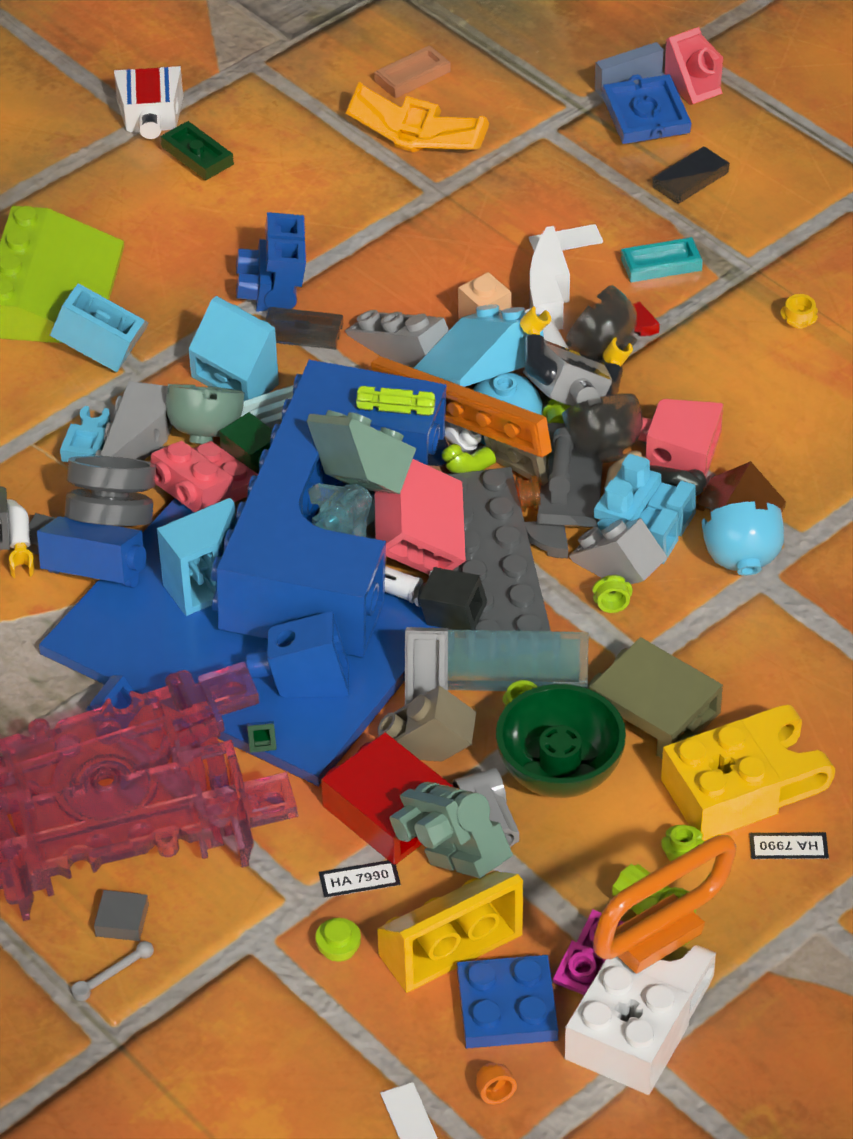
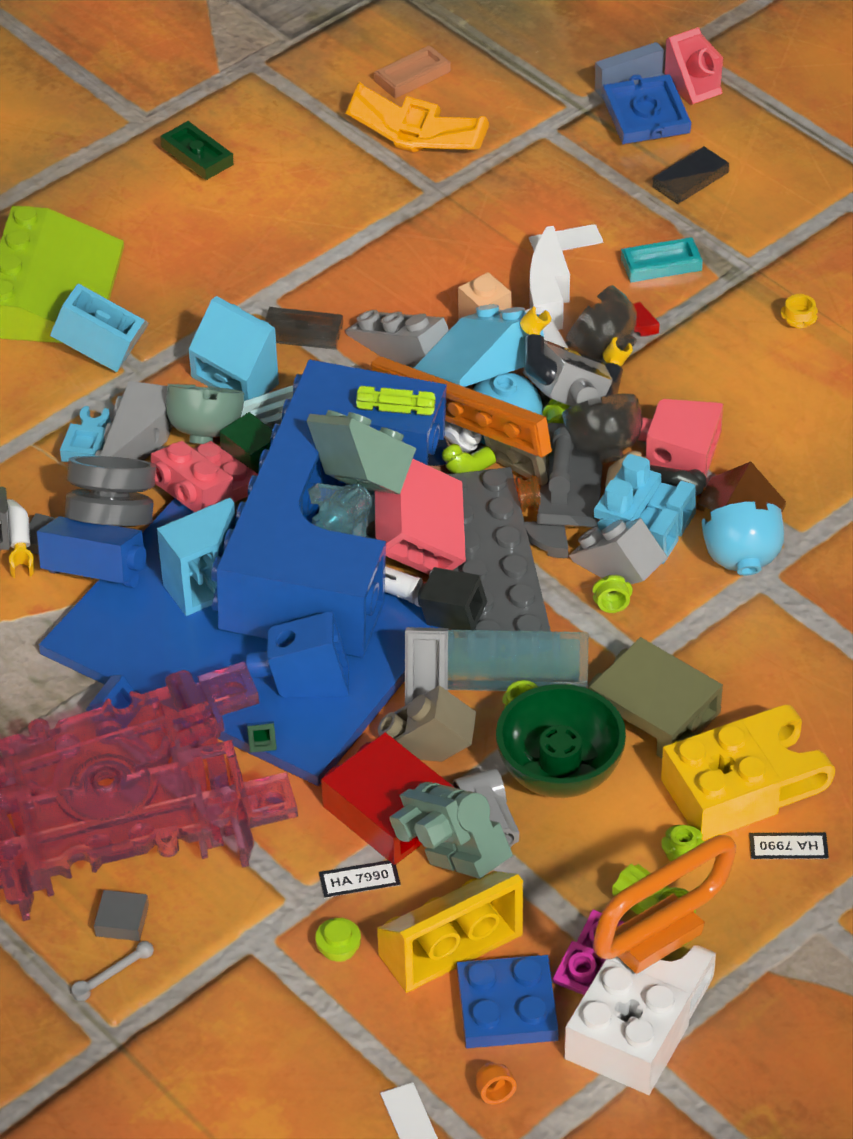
white torso [114,66,183,139] -> none
blue hips [236,212,306,312] -> none

